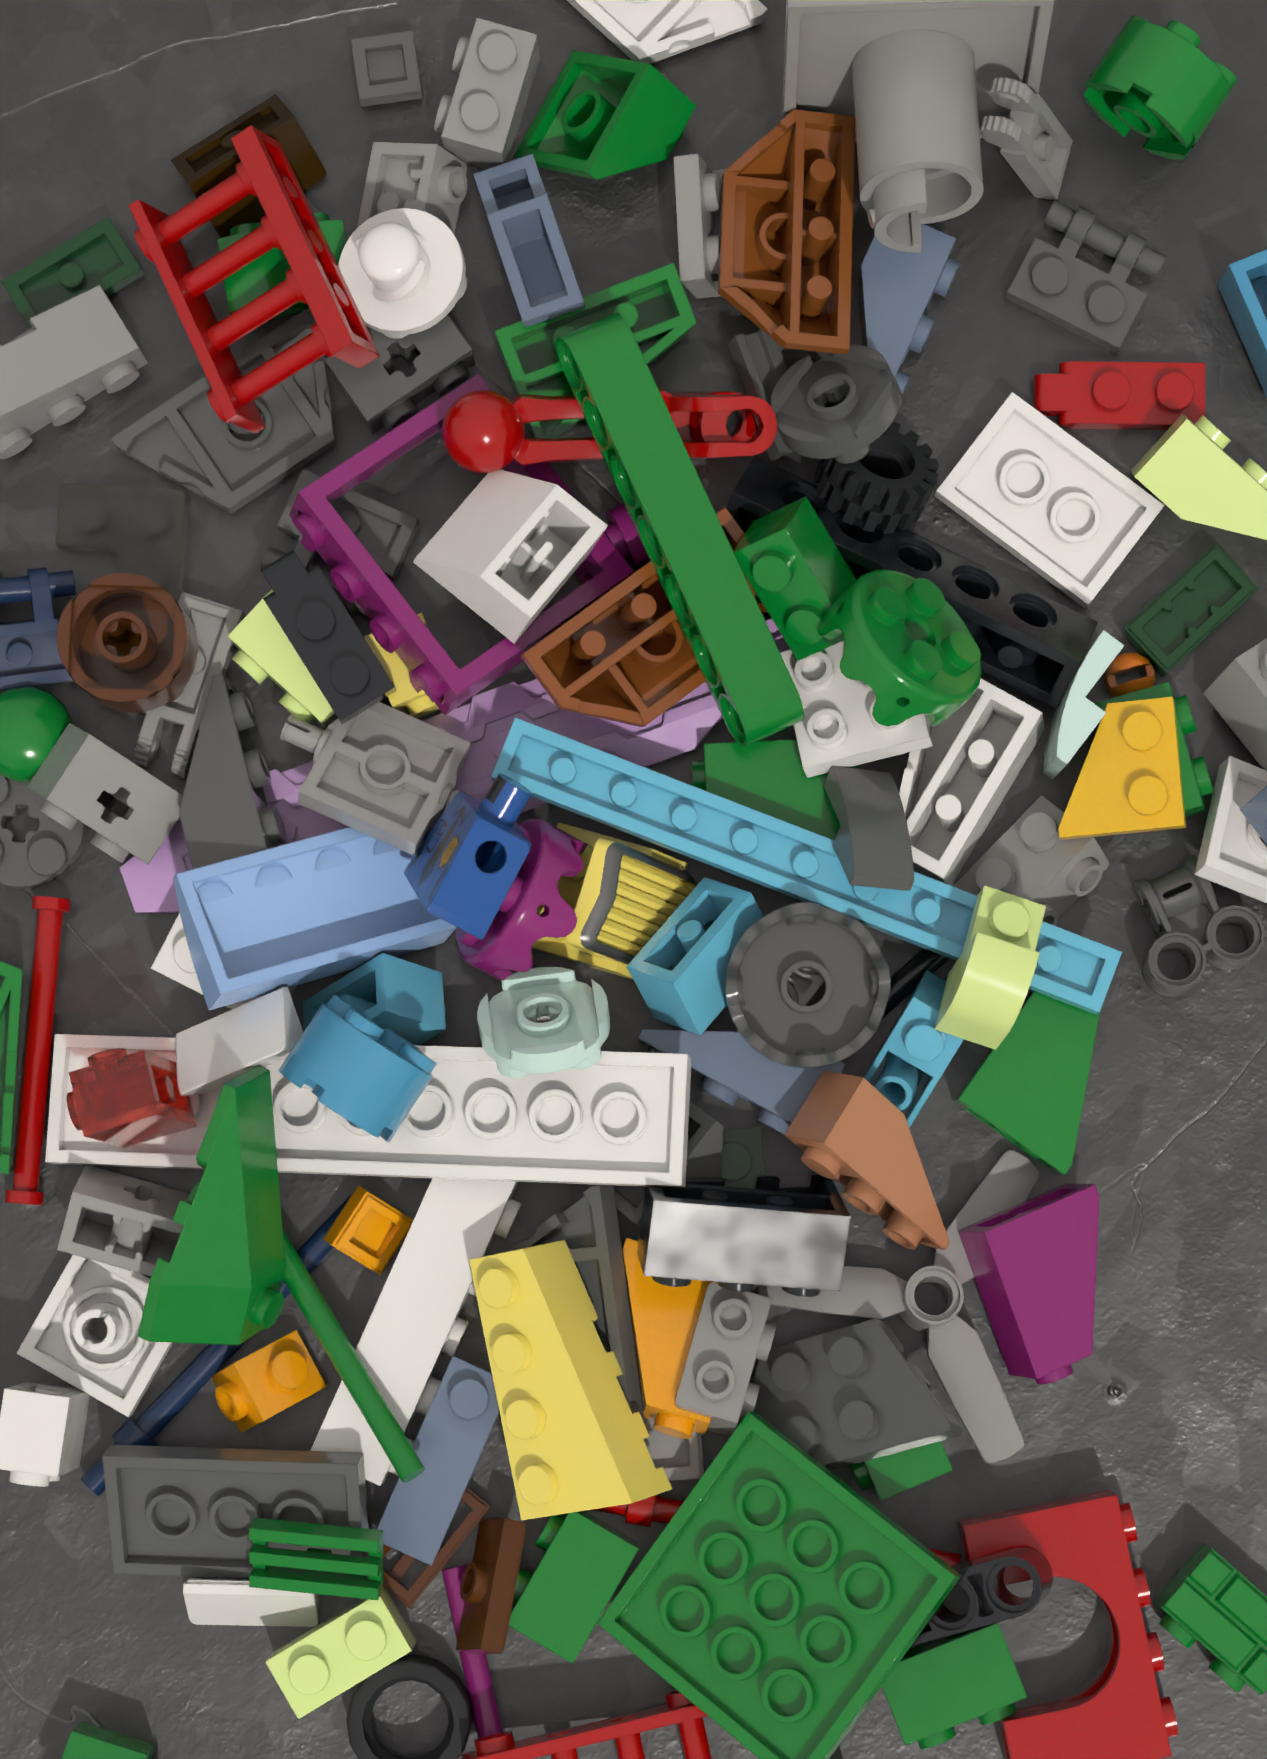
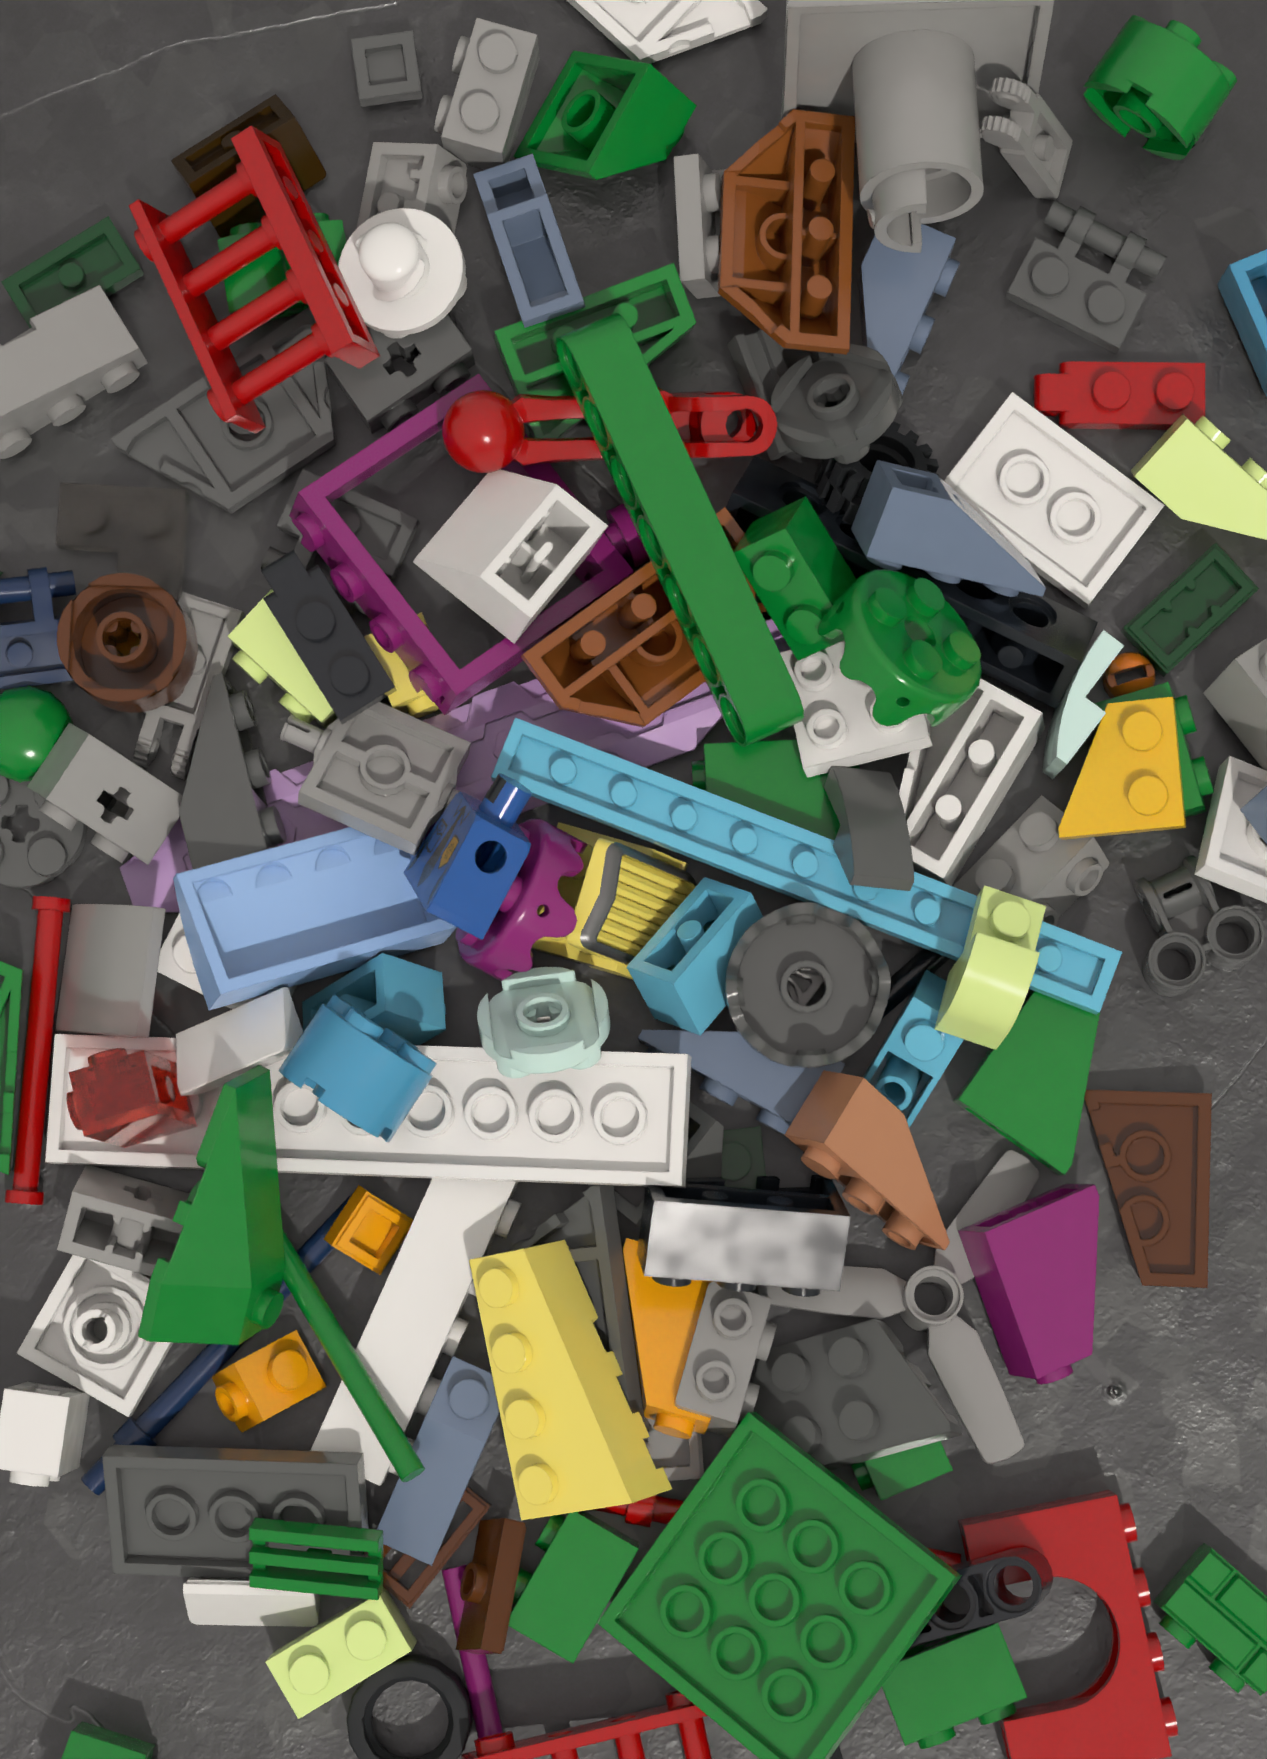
none -> light grey slope [55,904,166,1038]
none -> sand blue slope [851,460,1046,597]
none -> reddish brown wing [1084,1090,1212,1288]

